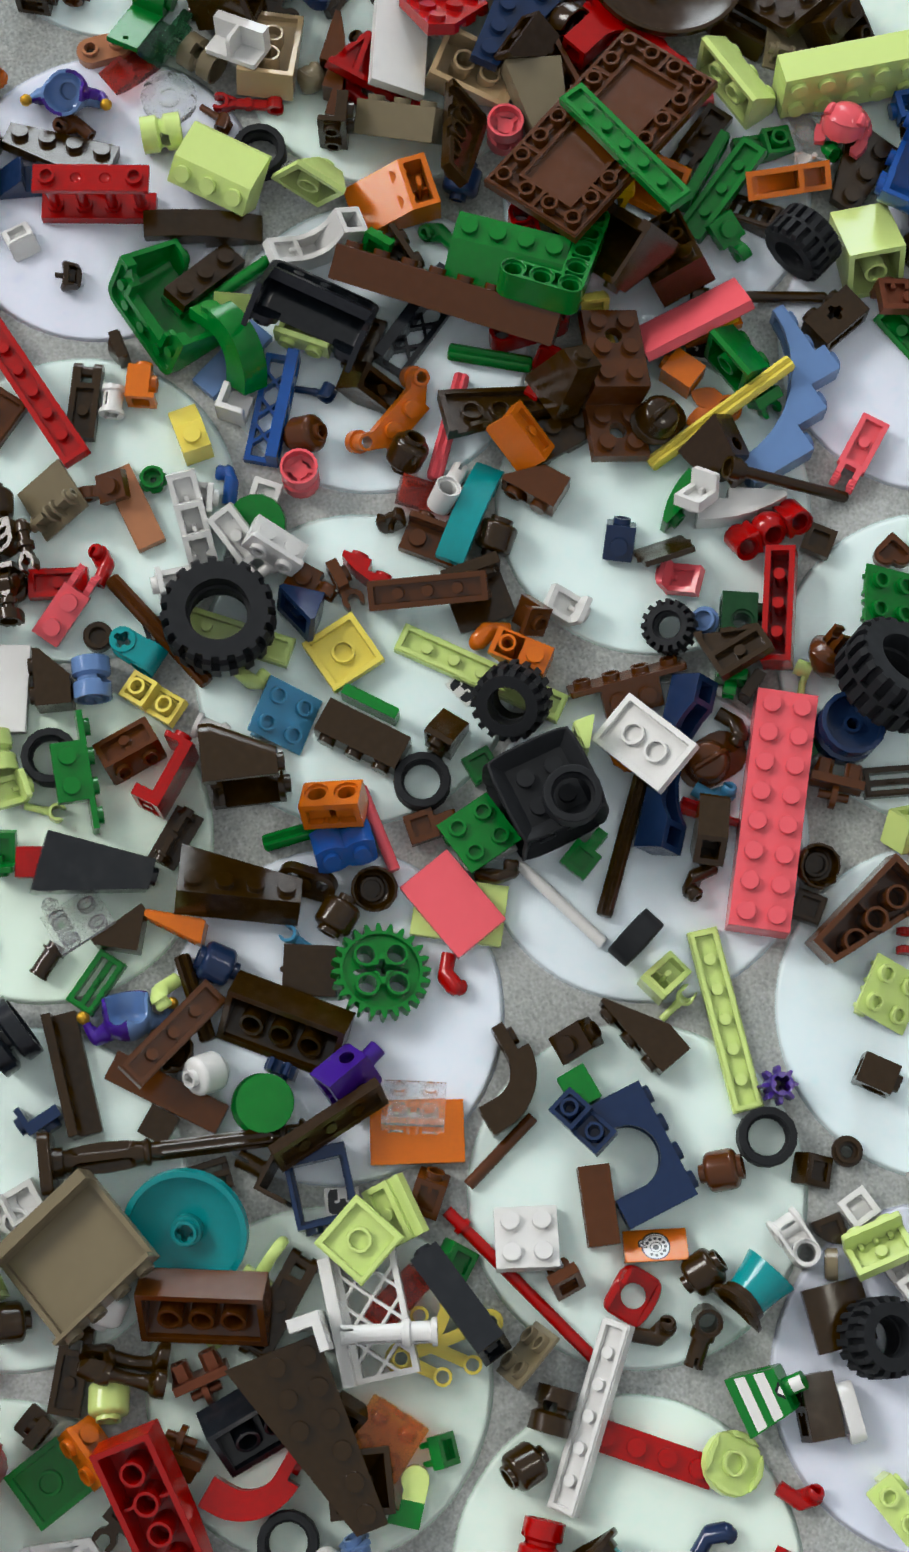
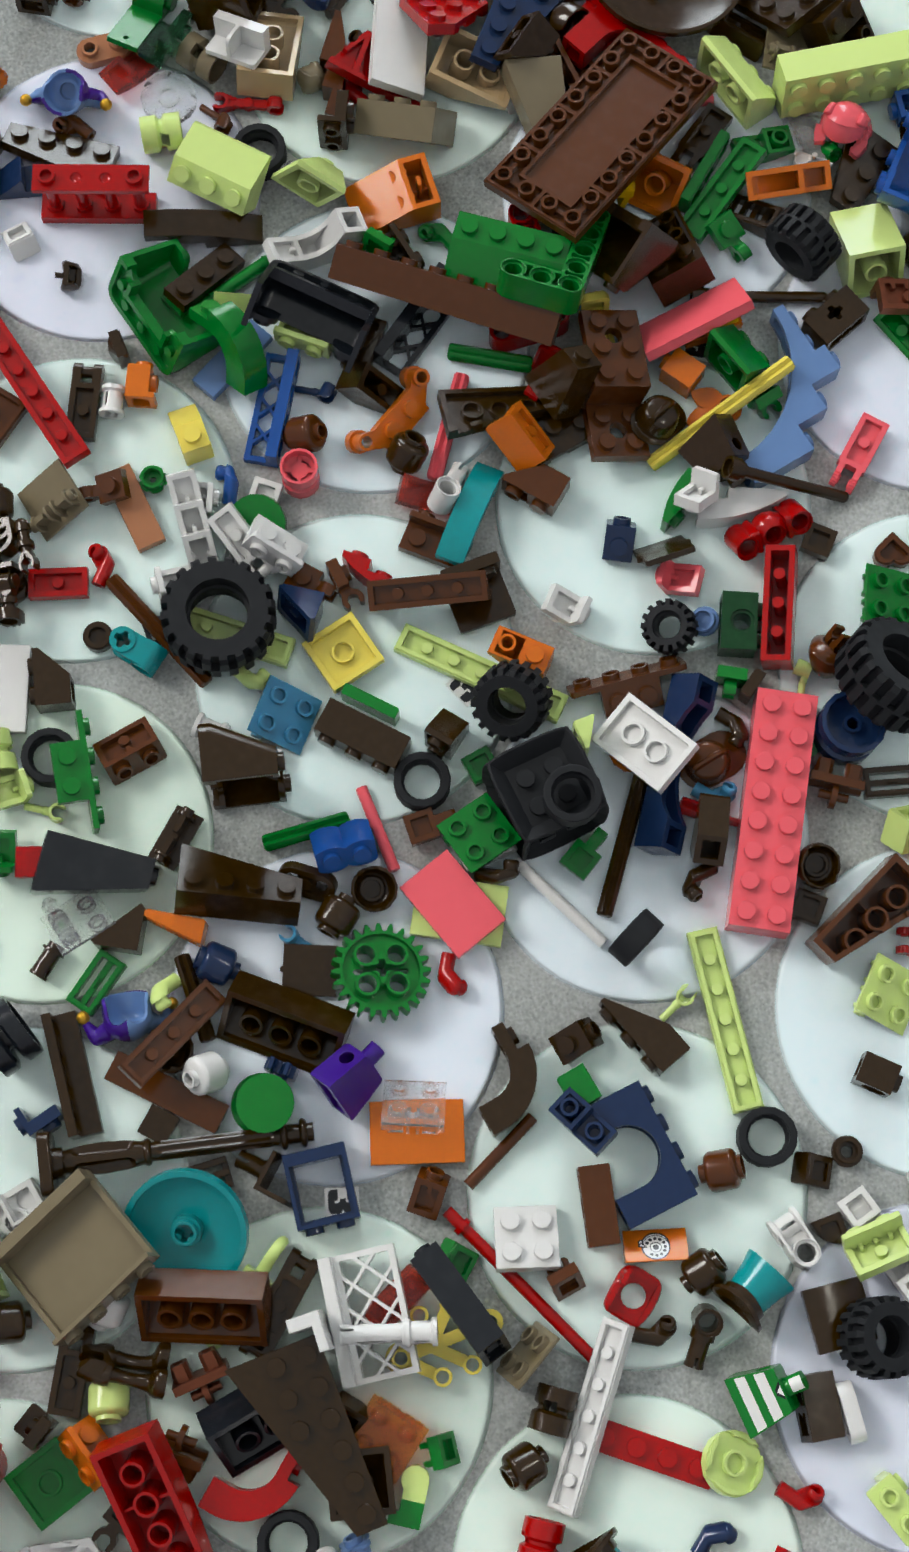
coral hinge [32,563,102,648] -> none
medium blue wheel [71,653,113,705] -> none
light yellow slope [118,670,189,729] -> none
red panel [131,729,200,820] -> none
white panel [214,380,255,427] -> none
dark brown plate [268,1077,389,1173] -> none
orange brick [298,779,369,830] -> none
yellowish green tile [314,1194,405,1286] -> none
yellowish green plate [361,1172,429,1247] -> none
dark brown piece [375,507,407,534] -> none
dark brown wing [441,78,487,188] -> none
dark blue head [442,162,483,204] -> none
orange arm [469,622,512,651] -> none
dark brown head [475,514,518,556] -> none
coral wheel [487,103,524,156] -> none
reddish brown bracket [512,594,553,637] -> none
green tile [559,82,693,214] -> none
yellowish green slope [637,950,692,1006] -> none
dark brown wing [693,623,775,682] -> none
dark purple gear [757,1065,799,1106] -> none
dark tan tile [824,1248,838,1281] -> none

